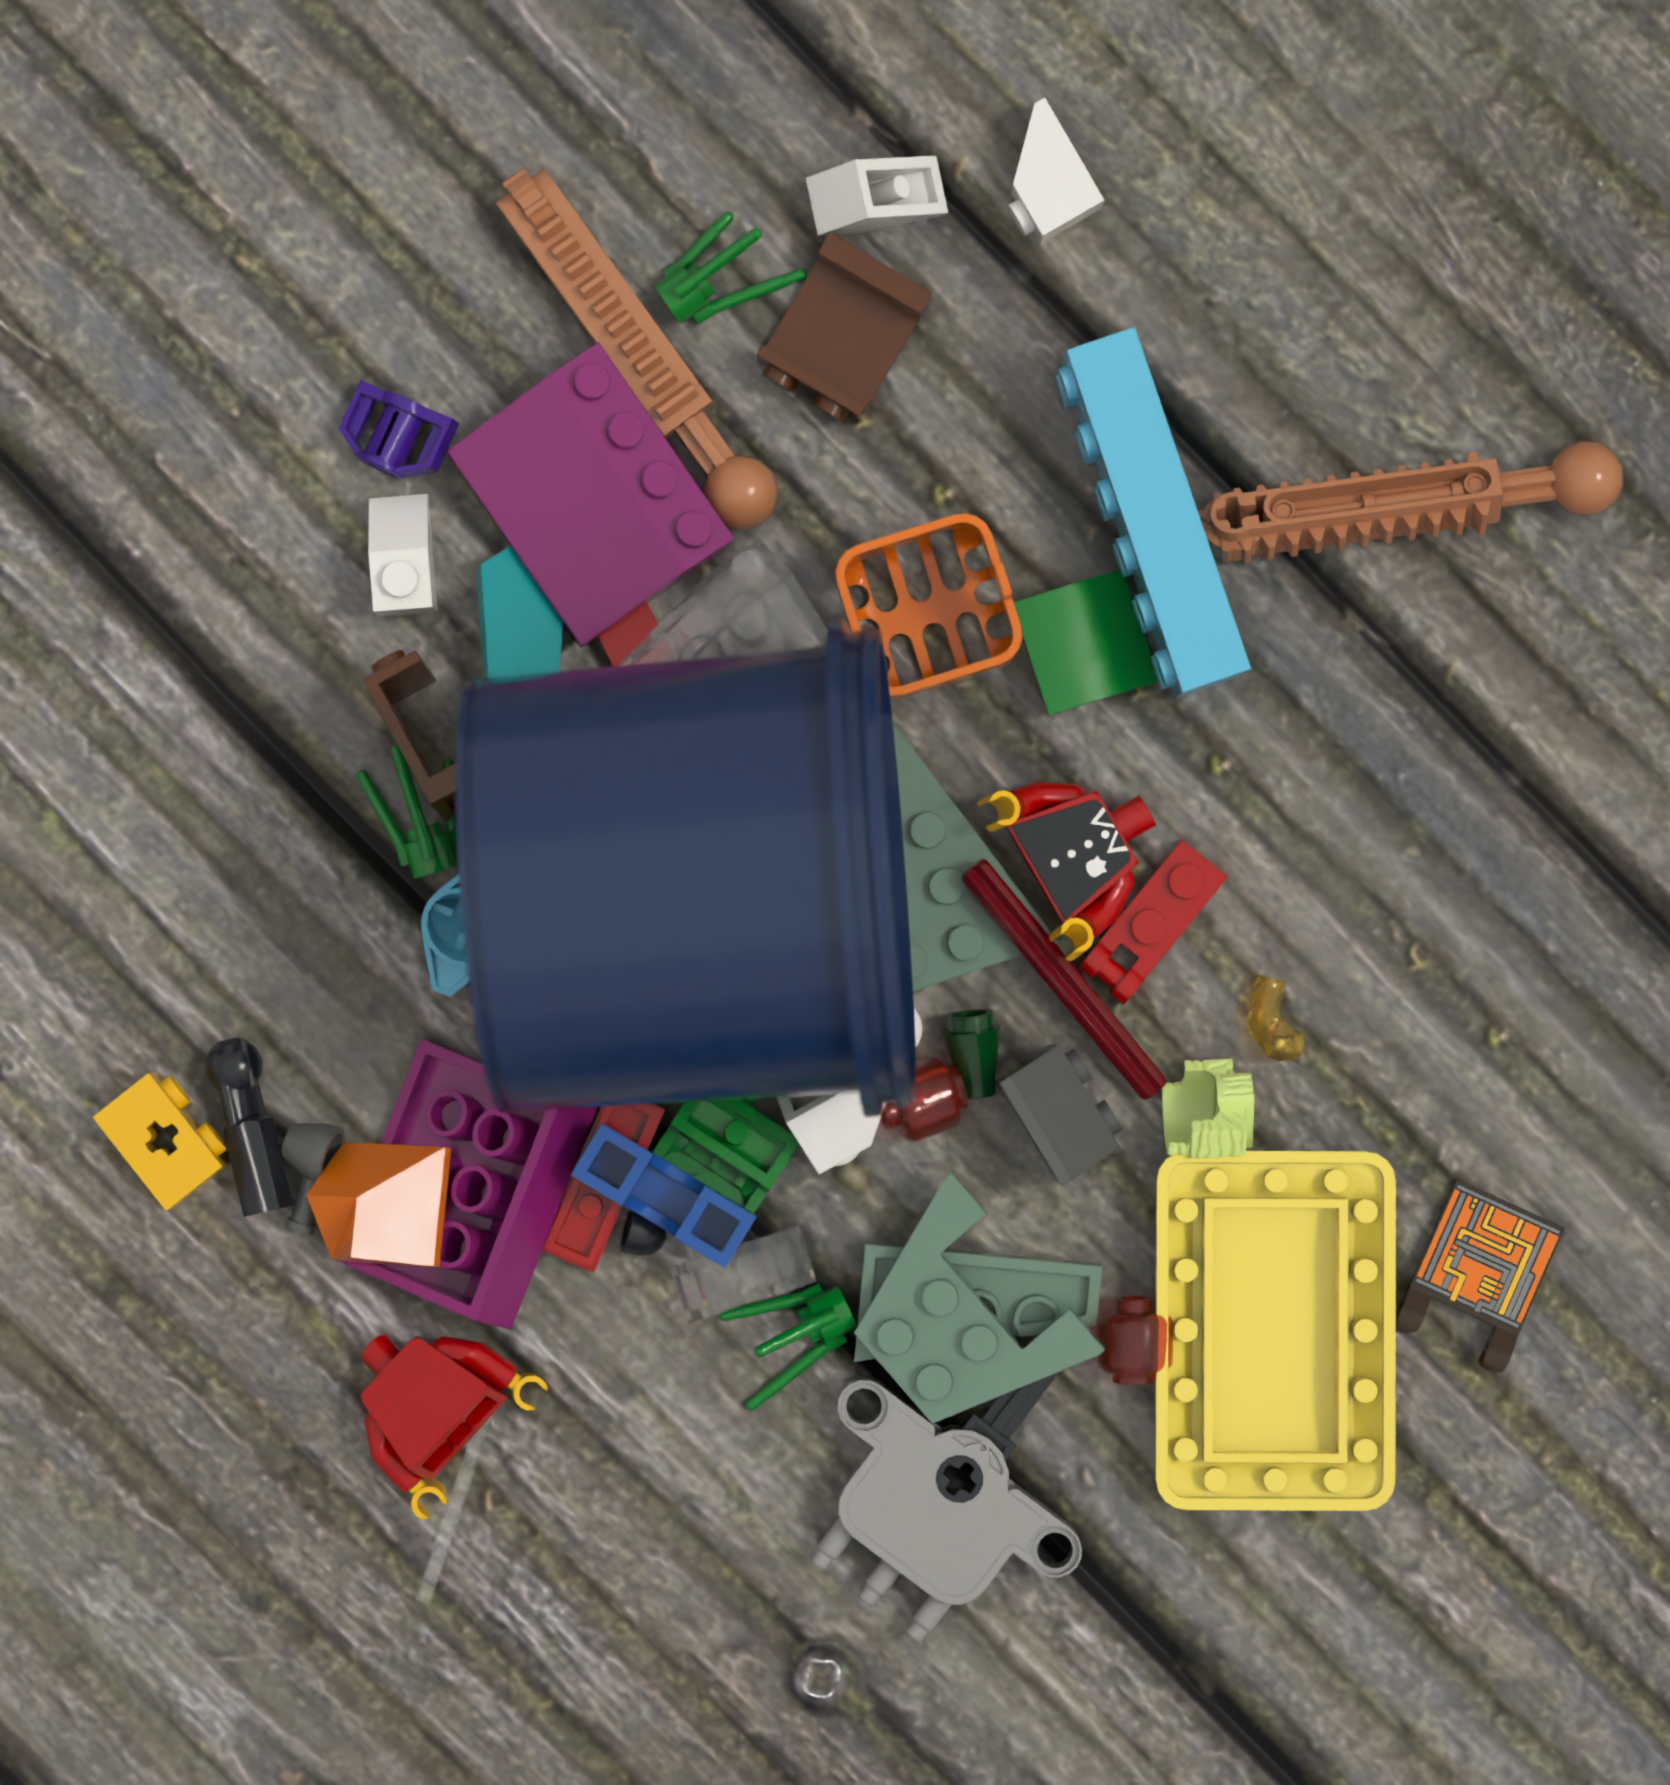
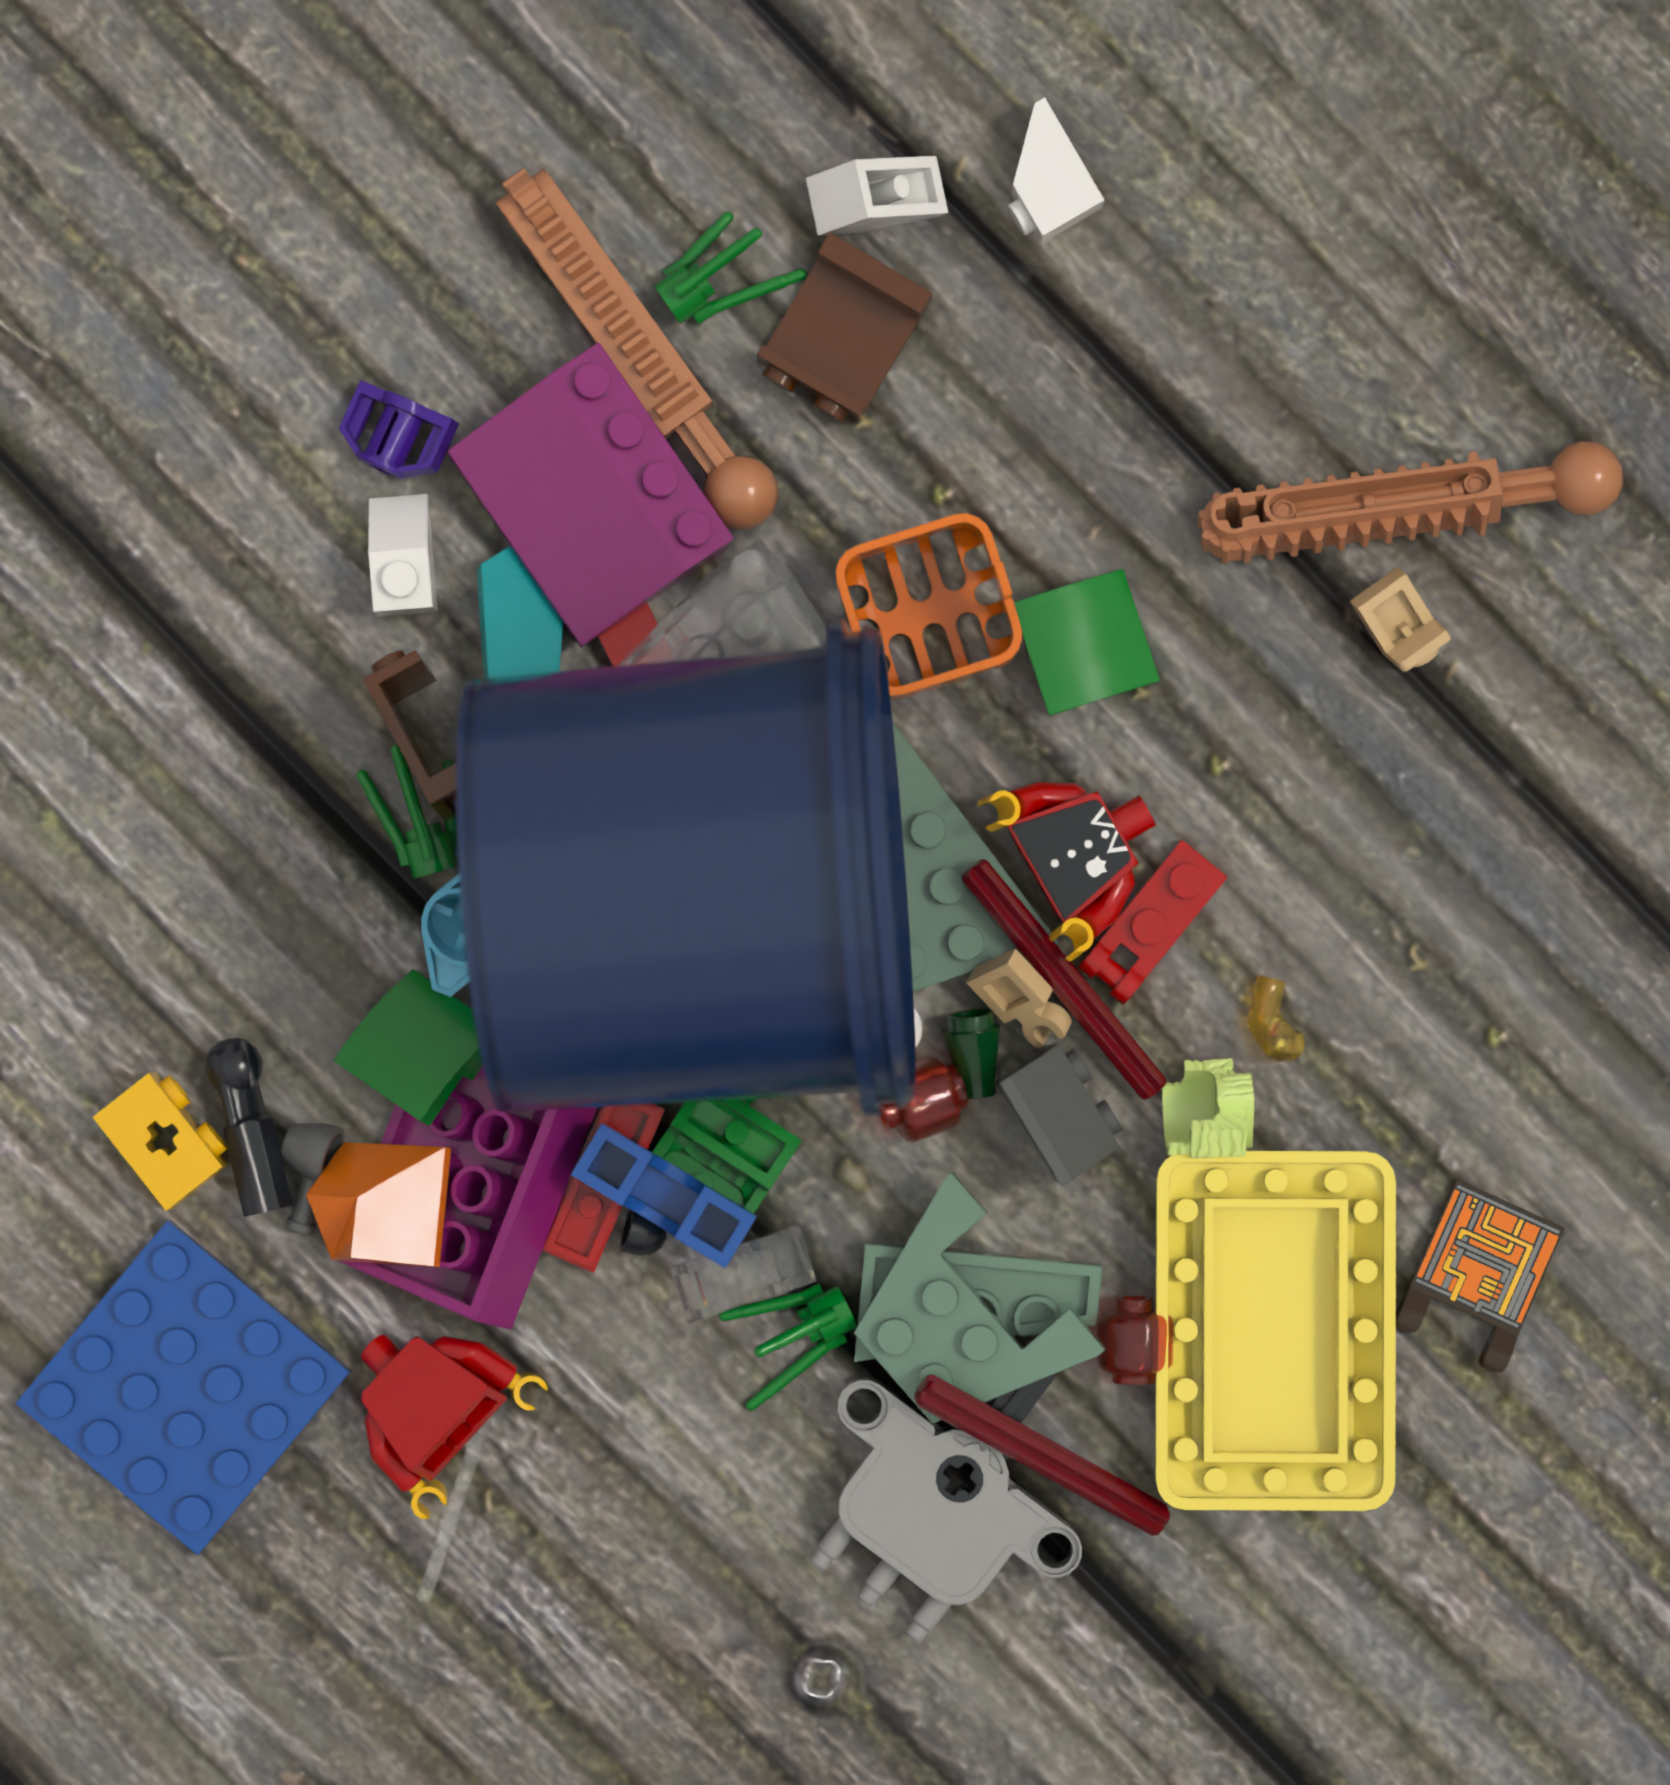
white slope [777,1093,886,1175] -> none
medium azure brick [1055,327,1251,699] -> none
none -> blue plate [15,1219,352,1555]
none -> green slope [333,969,483,1126]
none -> dark red axle [914,1375,1171,1536]
none -> tan plate [966,948,1072,1049]
none -> tan bracket [1349,567,1451,672]

